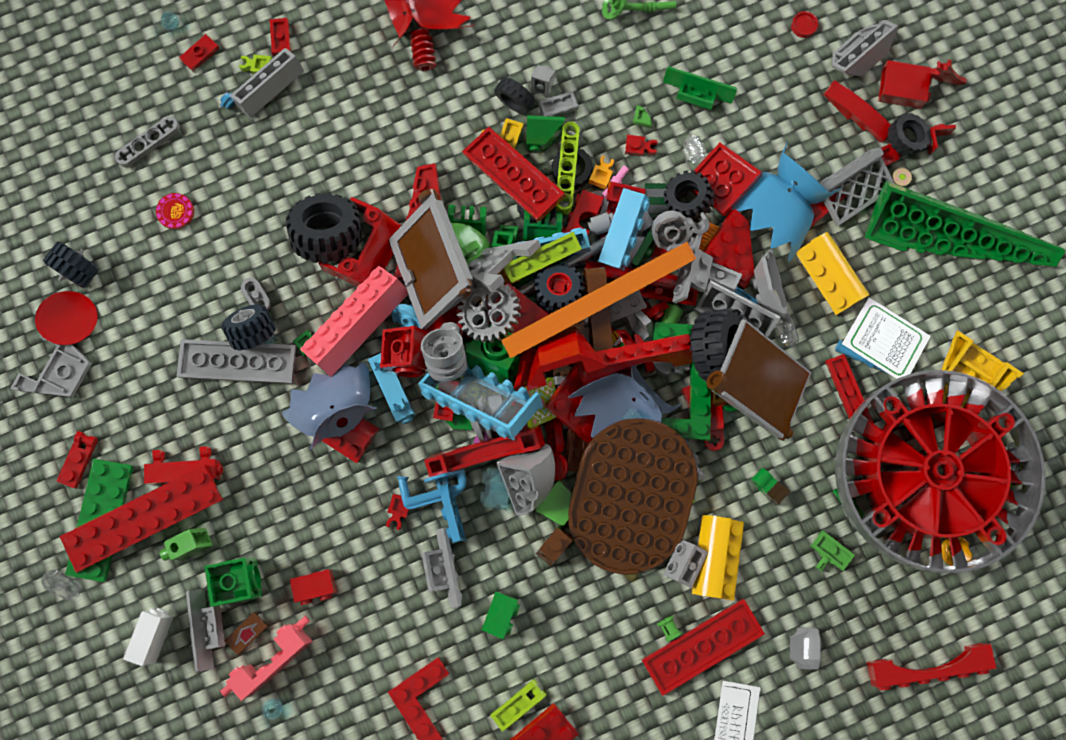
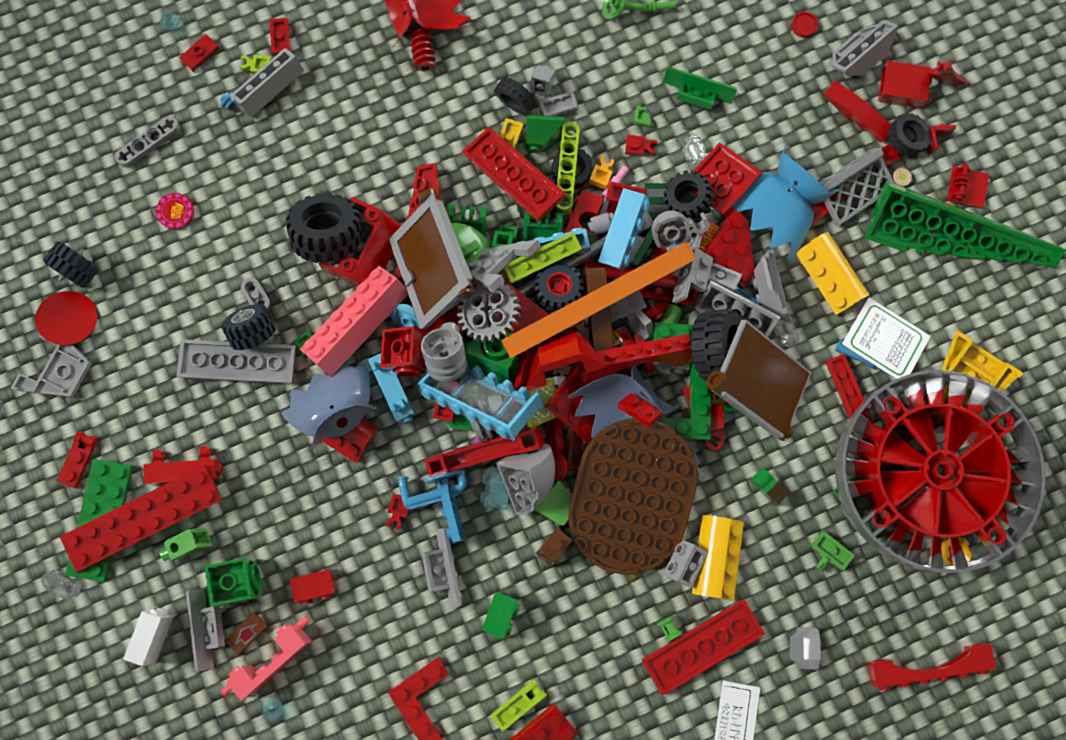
none -> red plate [618,392,662,428]
none -> red hinge [946,163,989,208]

